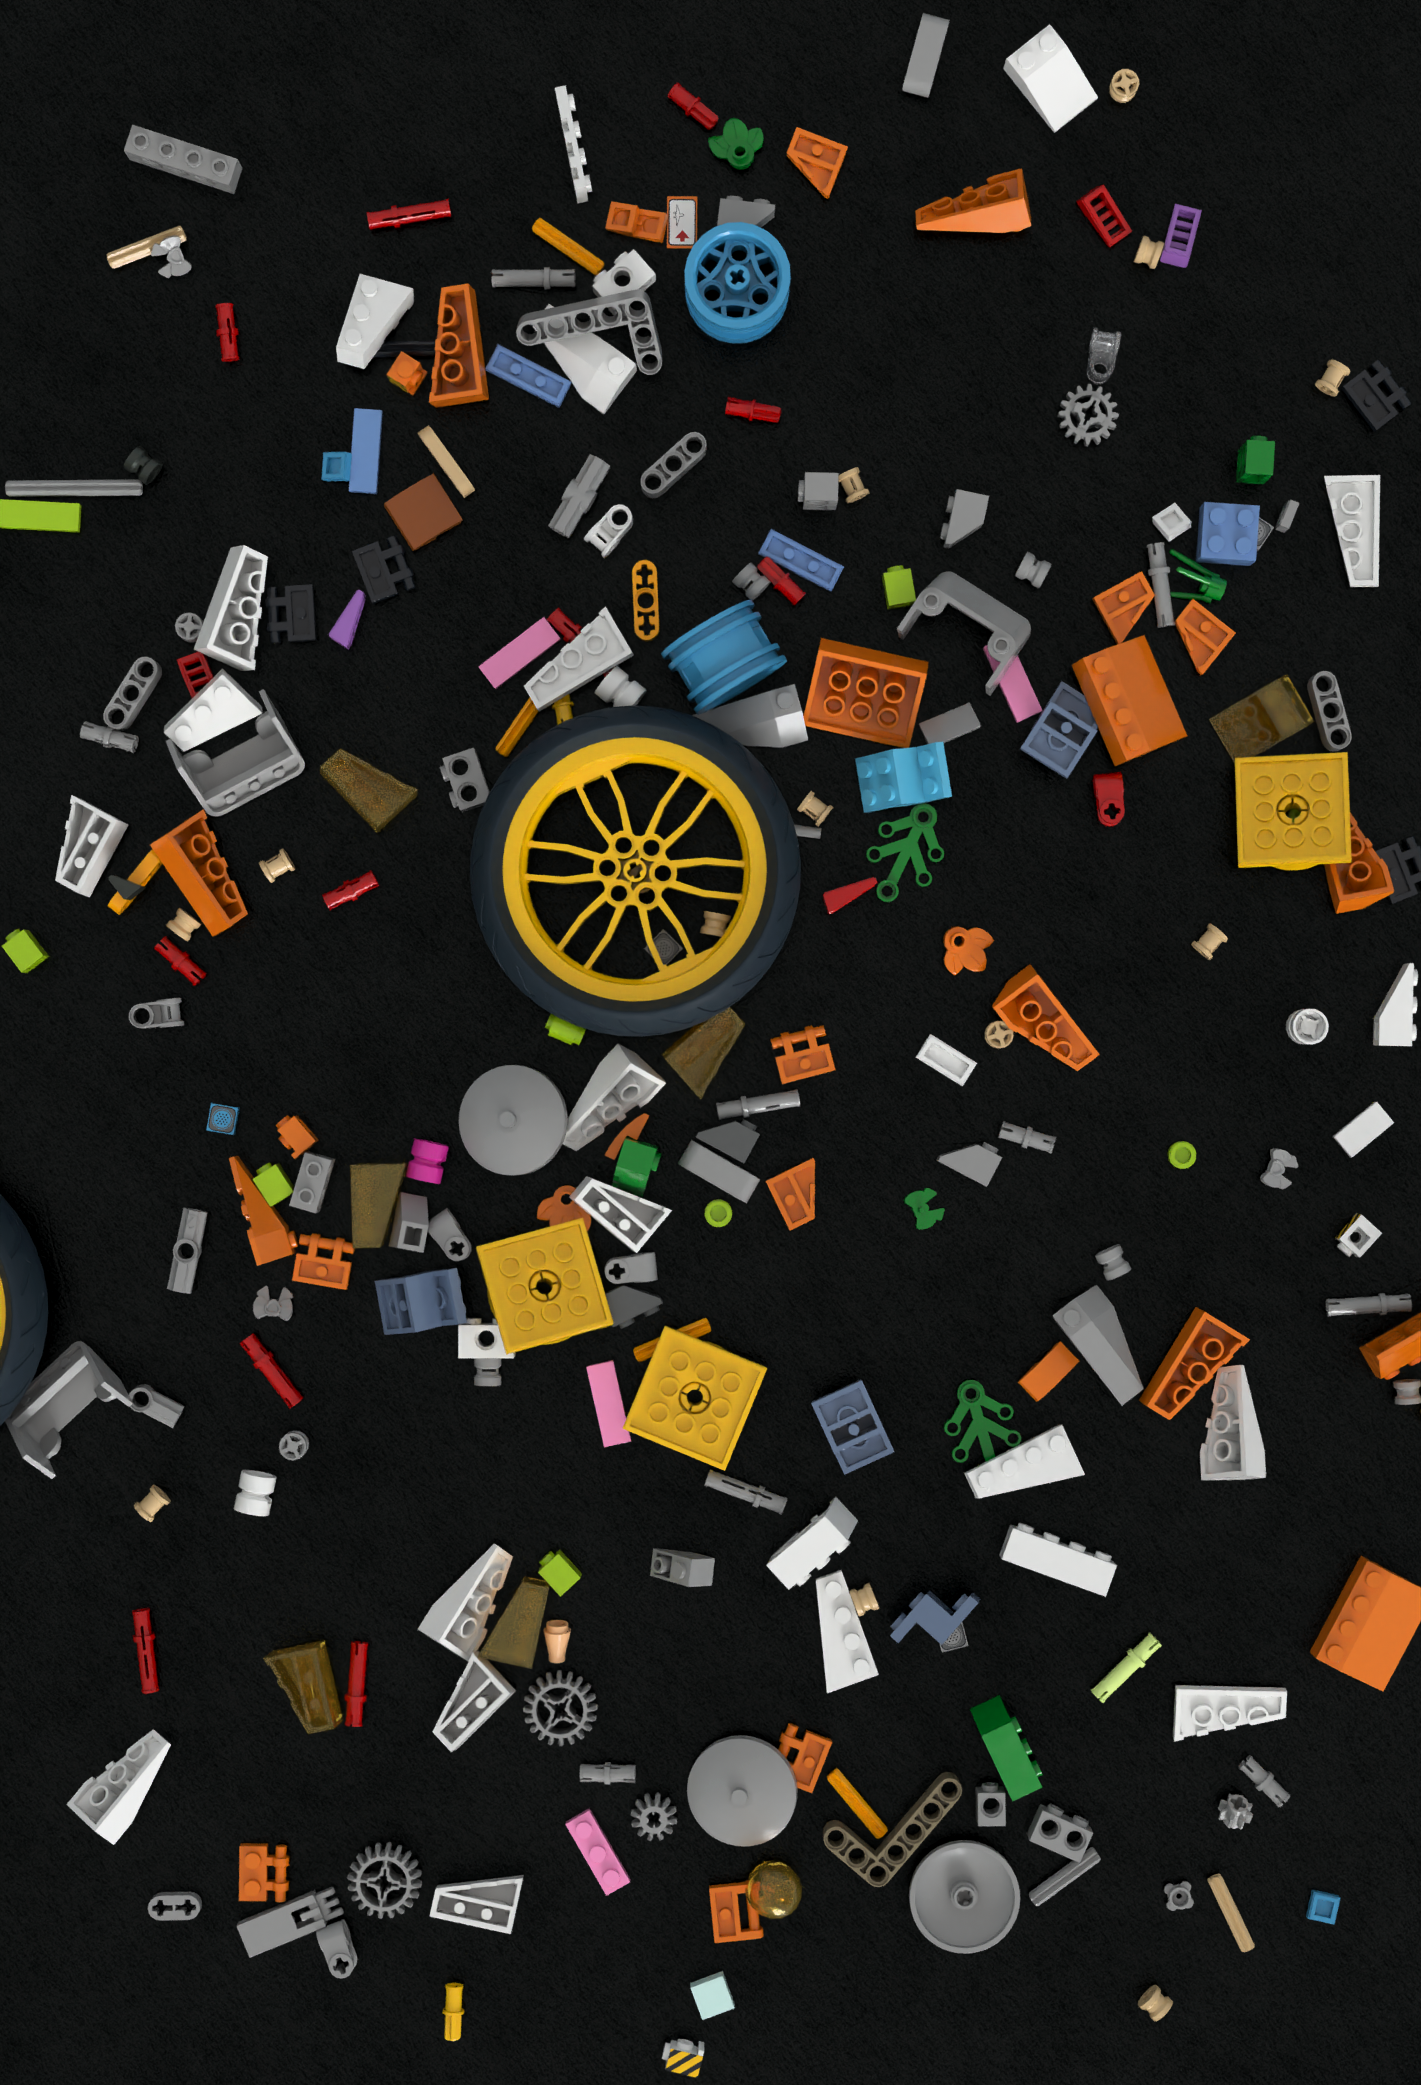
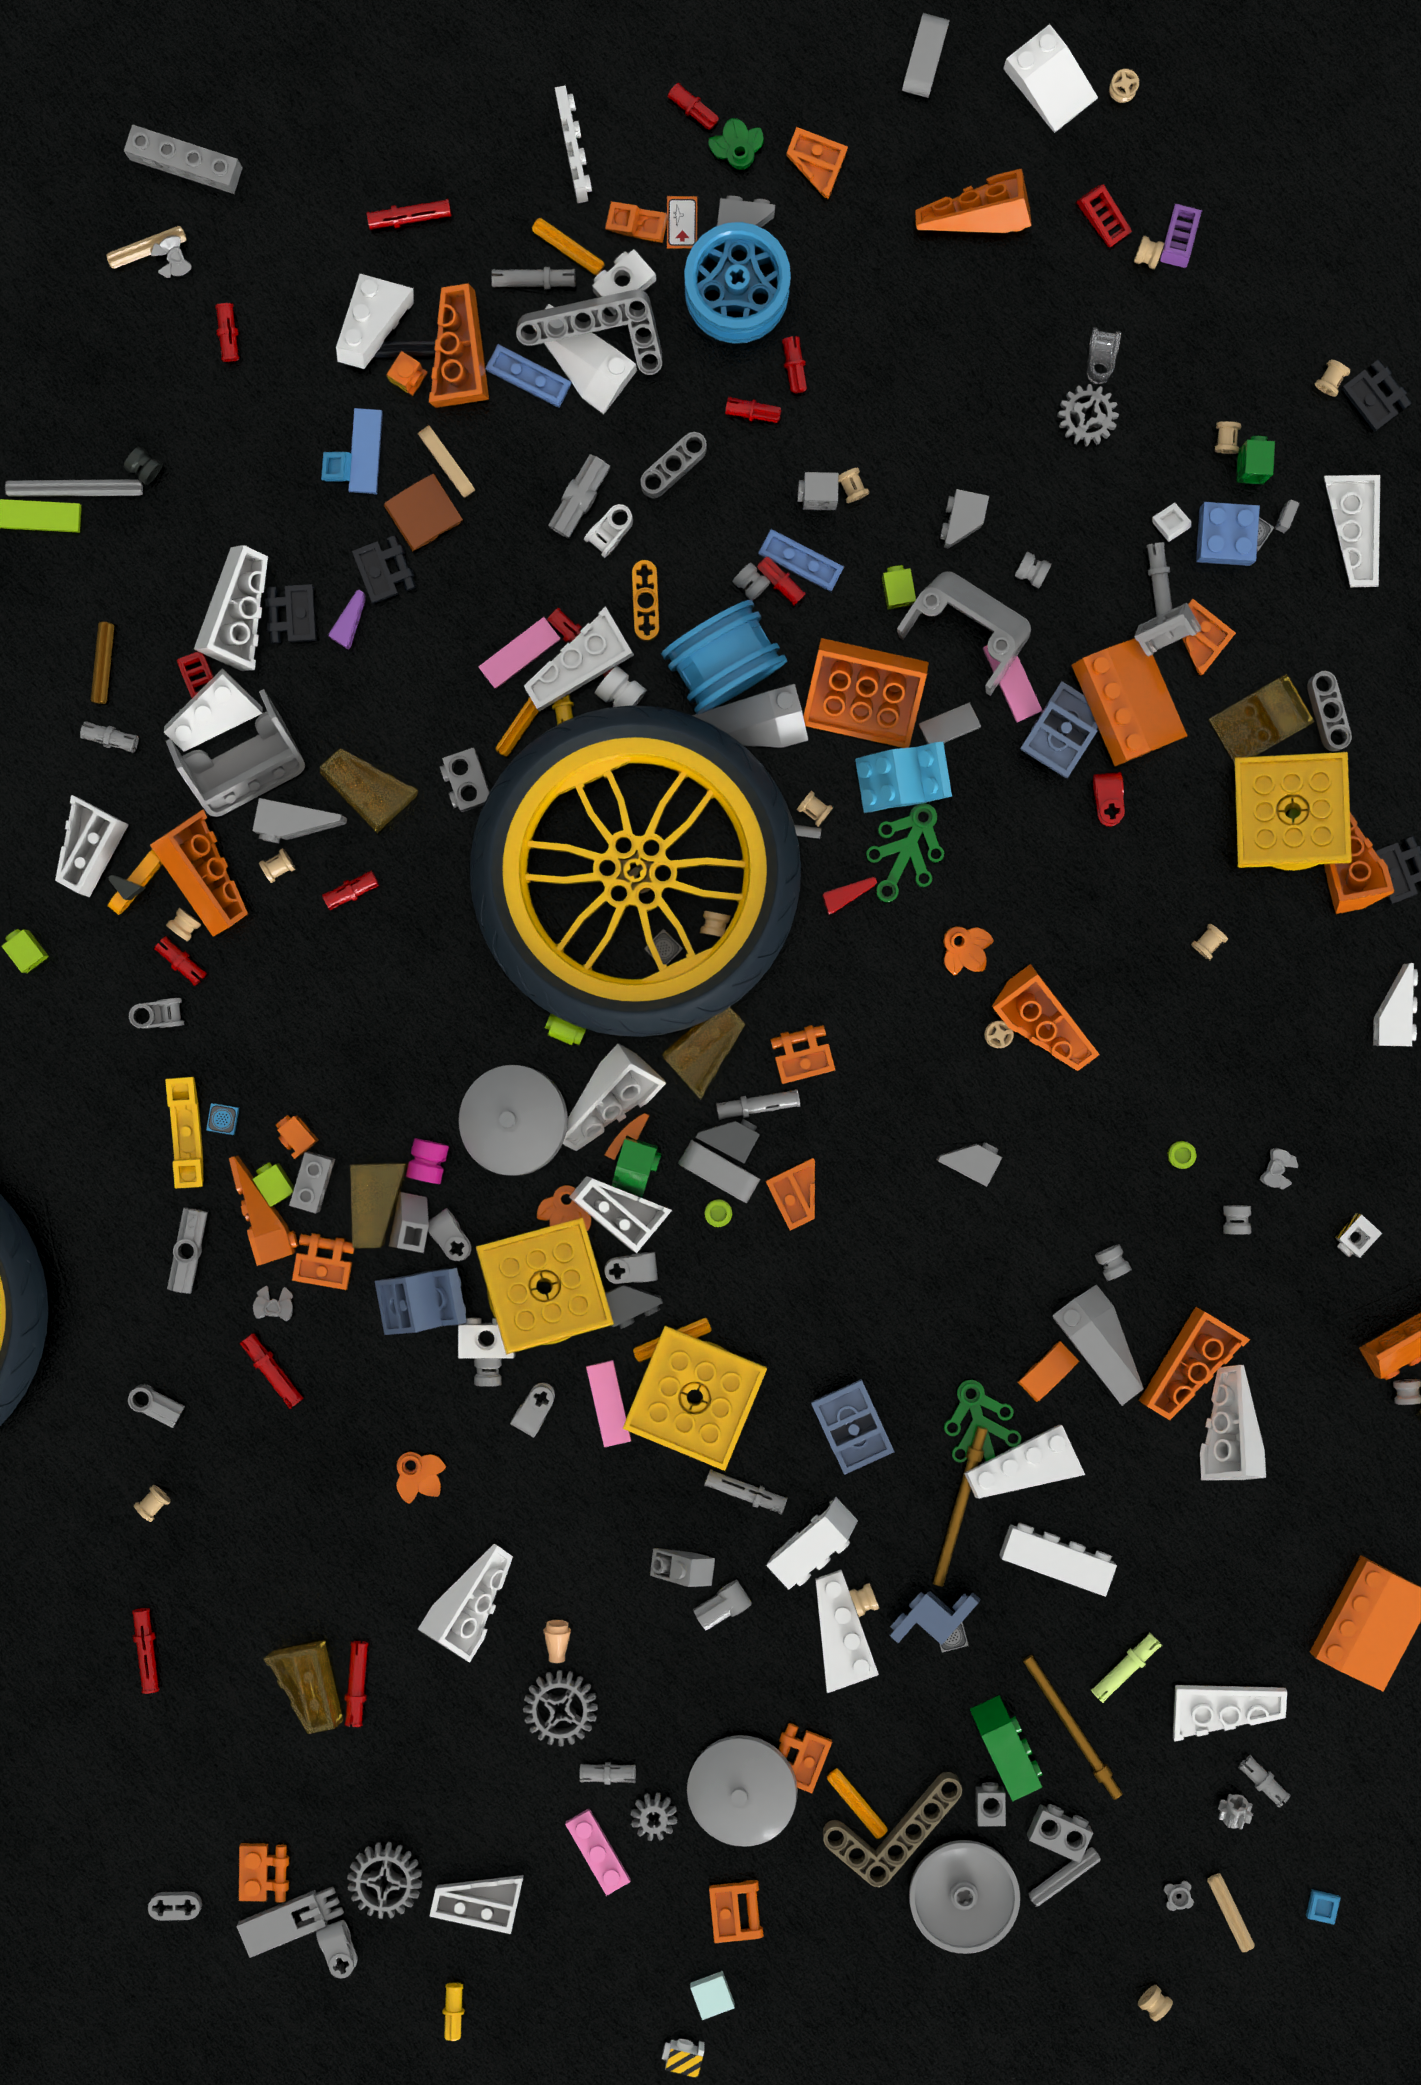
light grey windscreen [5,1341,133,1479] -> none
white wedge [66,1729,171,1845] -> none
light grey beam [103,657,162,731] -> none
light grey wheel [175,613,204,643] -> none
white wheel [234,1470,277,1516] -> none
light grey wheel [279,1430,309,1460] -> none
white wedge [432,1651,516,1752] -> none
clear yellow wedge [478,1576,550,1669] -> none
lime brick [538,1549,582,1597] -> none
clear yellow cylinder [745,1861,802,1919] -> none
green piece [904,1188,944,1230] -> none
white tile [916,1034,977,1086] -> none
light grey pin [998,1121,1056,1153] -> none
orange wing [1092,571,1155,644] -> none
green plant [1169,549,1227,604] -> none
white wheel [1286,1009,1329,1044] -> none
light grey pin [1326,1293,1412,1317] -> none
white tile [1333,1101,1394,1158] -> none
none -> pearl gold axle [91,622,114,704]
none -> yellow slope [165,1077,203,1189]
none -> light grey slope [253,798,347,843]
none -> orange plate [396,1452,446,1504]
none -> light grey piece [510,1382,555,1438]
none -> light grey piece [693,1580,752,1631]
none -> red axle [782,336,807,393]
none -> pearl gold bar [933,1426,988,1586]
none -> pearl gold bar [1023,1655,1123,1800]
none -> light grey hinge [1134,603,1201,657]
none -> tan bush [1215,421,1241,454]
none -> light grey wheel [1223,1205,1251,1234]

